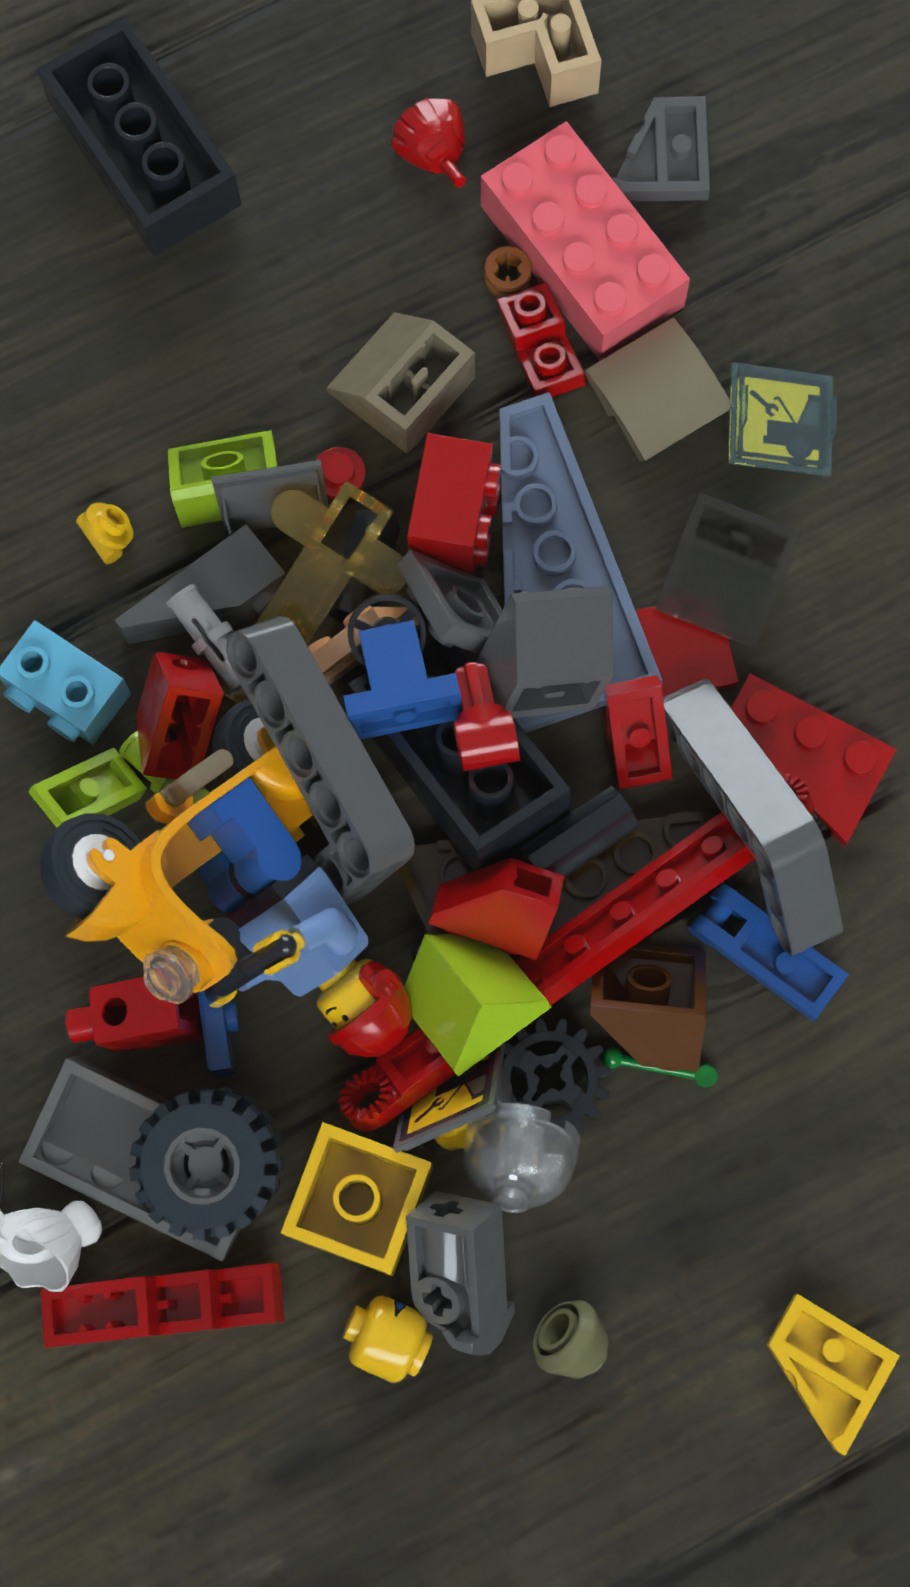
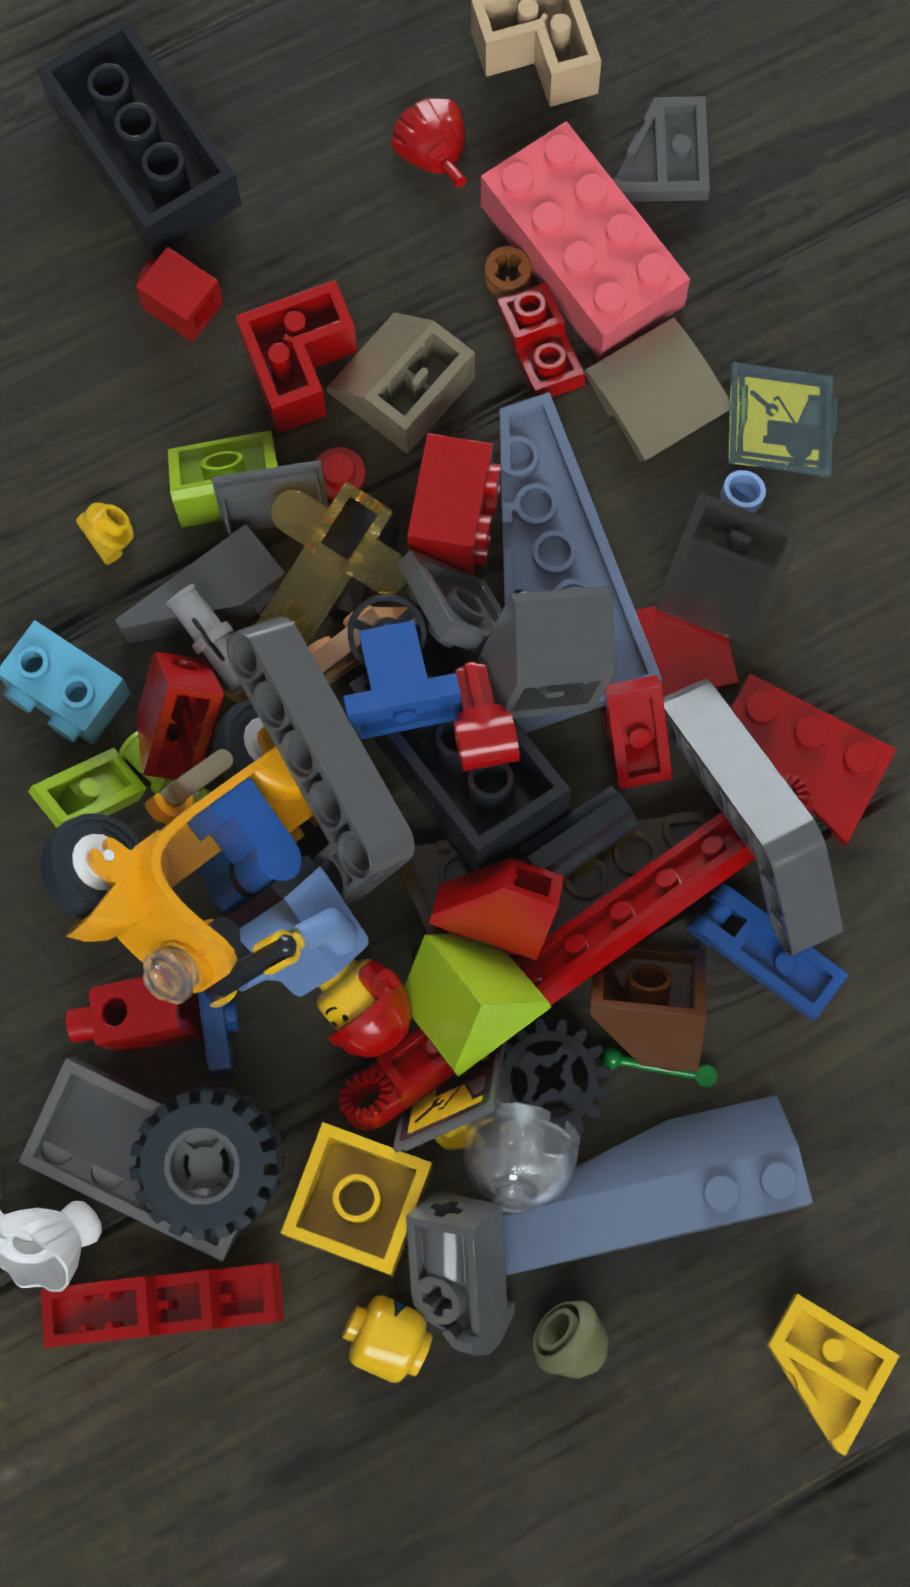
none -> red brick [136,247,224,342]
none -> red brick [235,280,358,434]
none -> sand blue wedge [502,1095,813,1276]
none -> light blue hinge [720,470,766,518]

